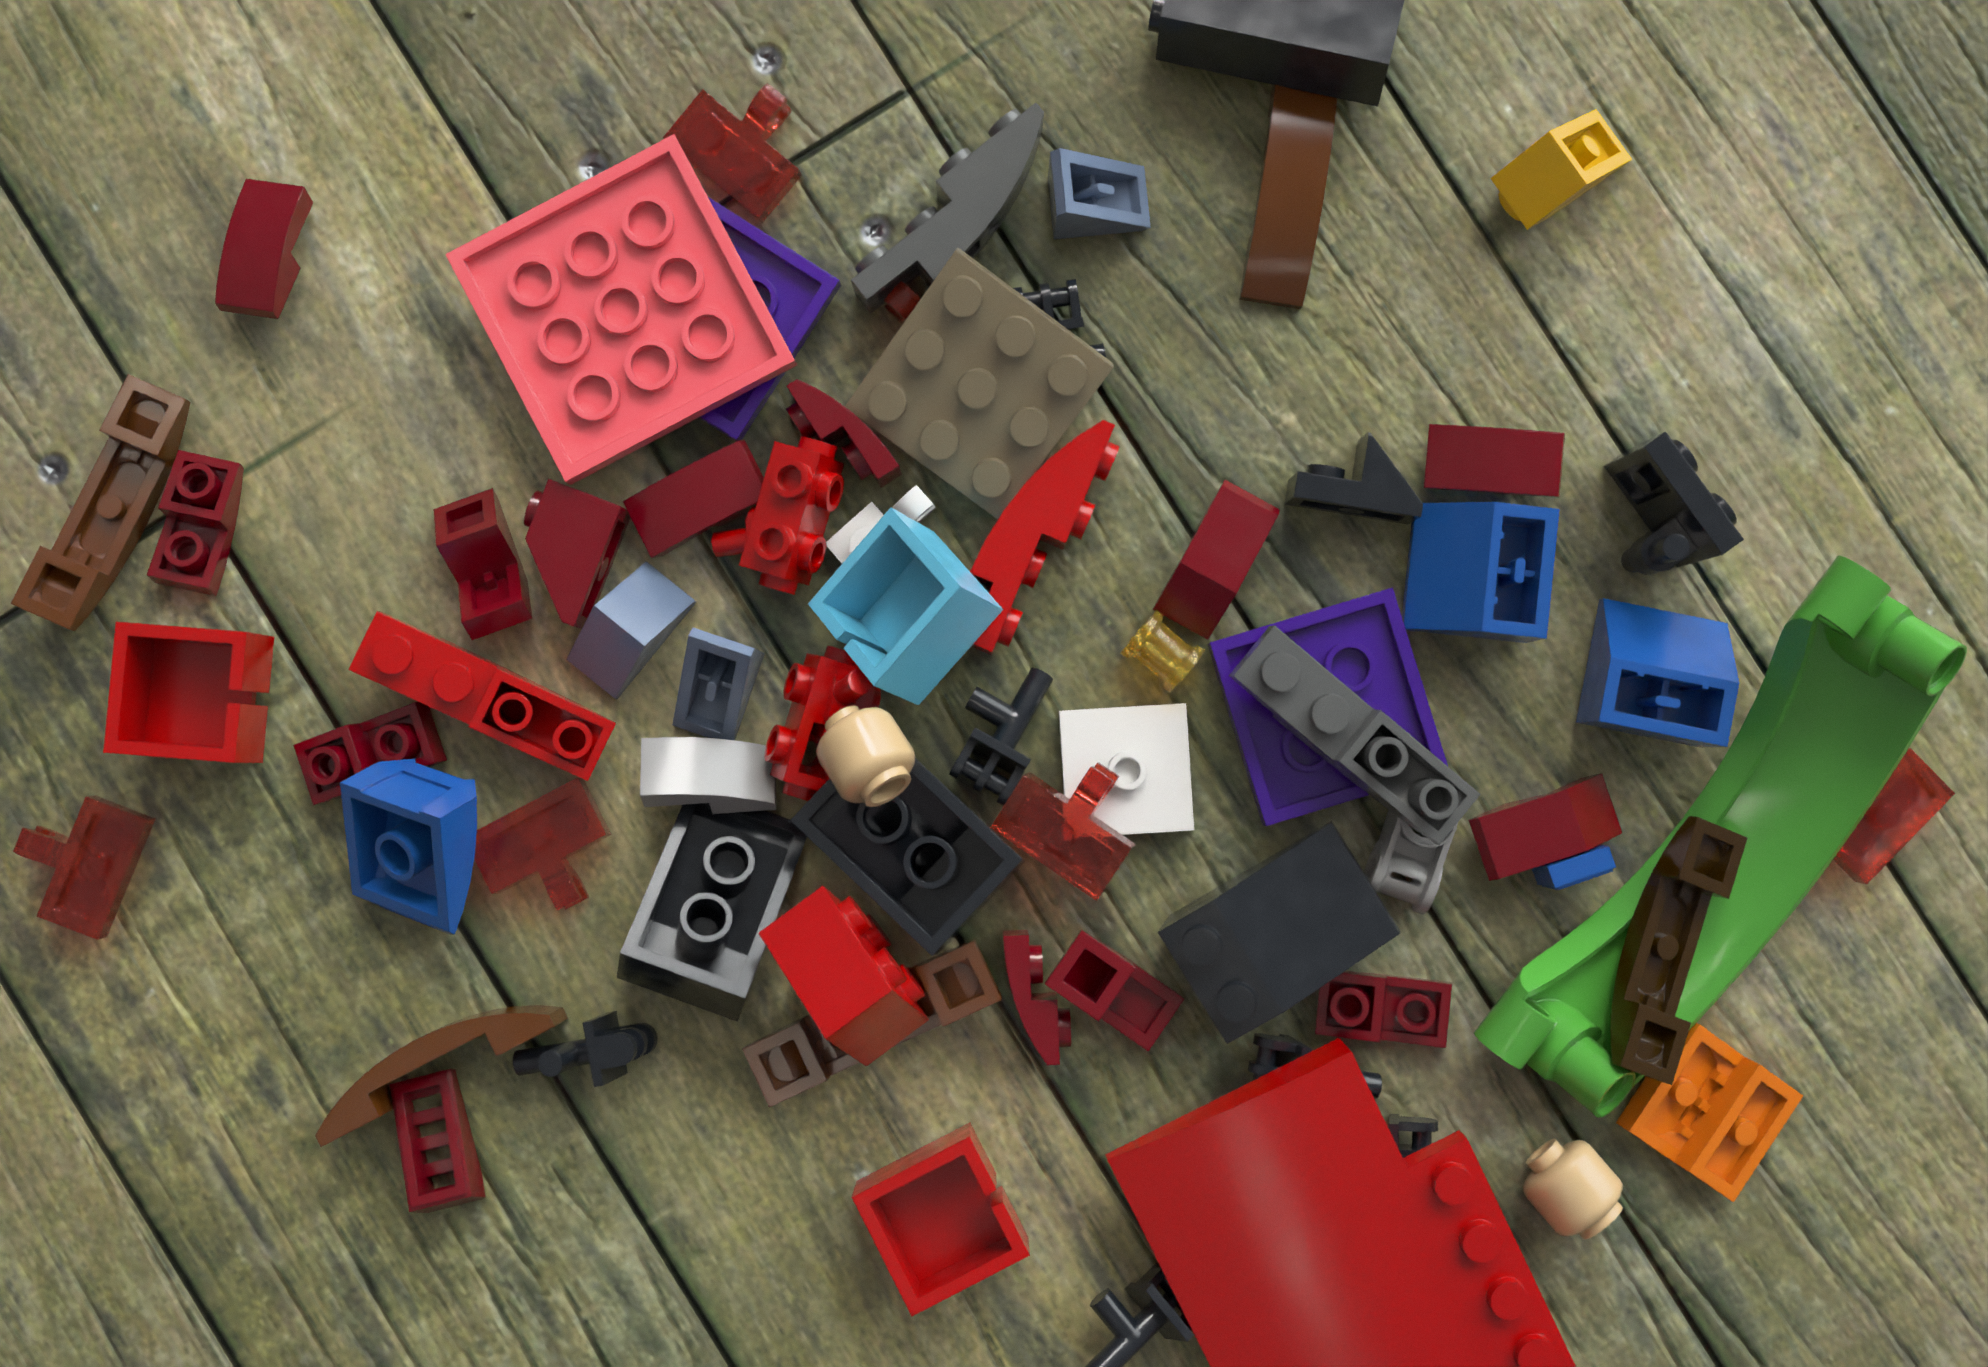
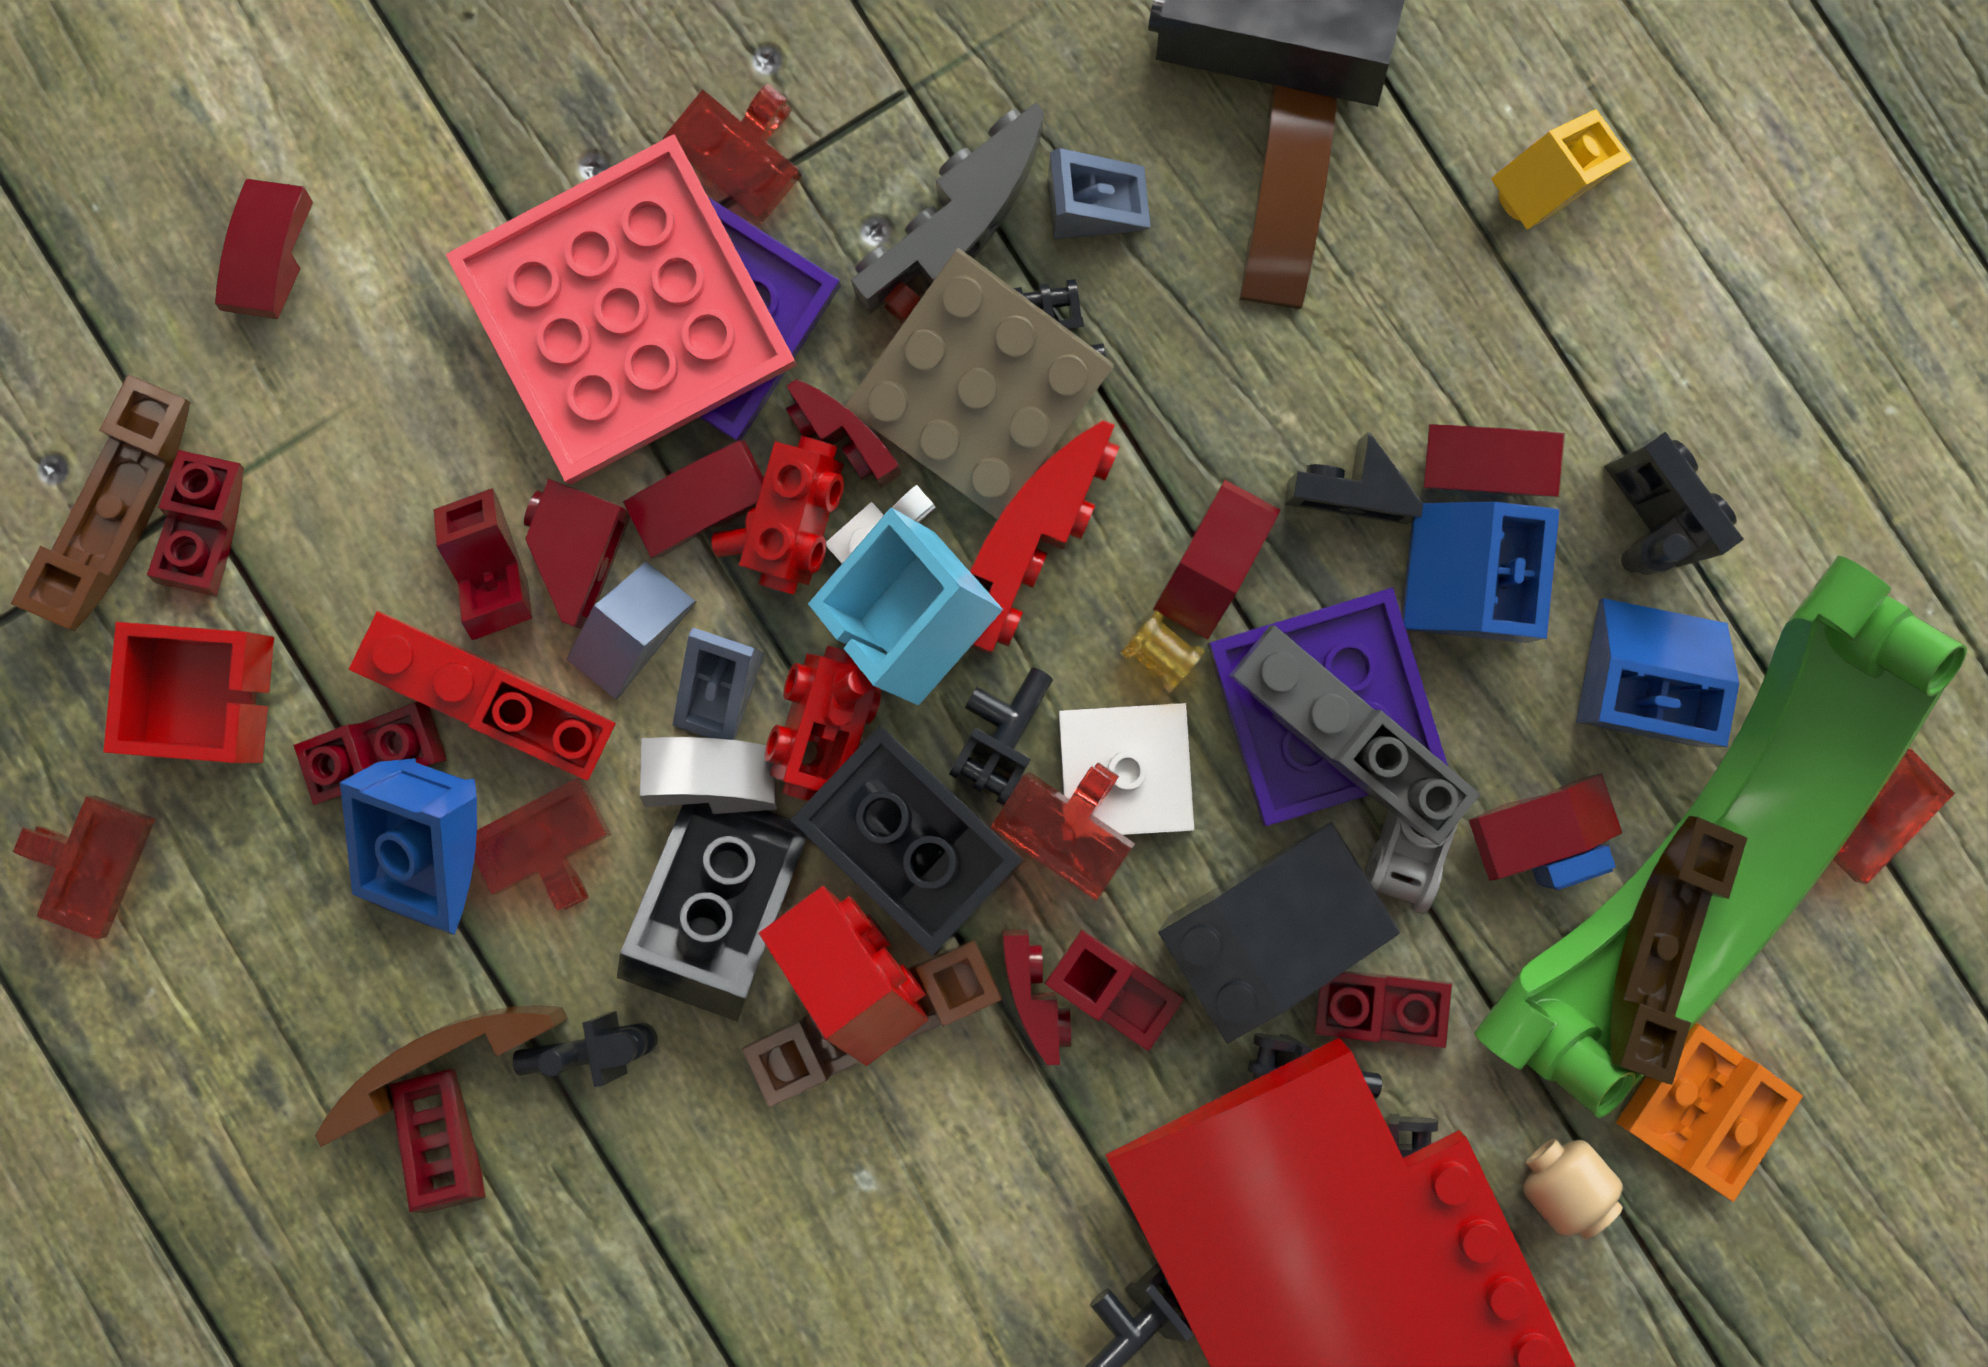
tan head [816,706,915,807] -> none
red piece [851,1123,1030,1317] -> none

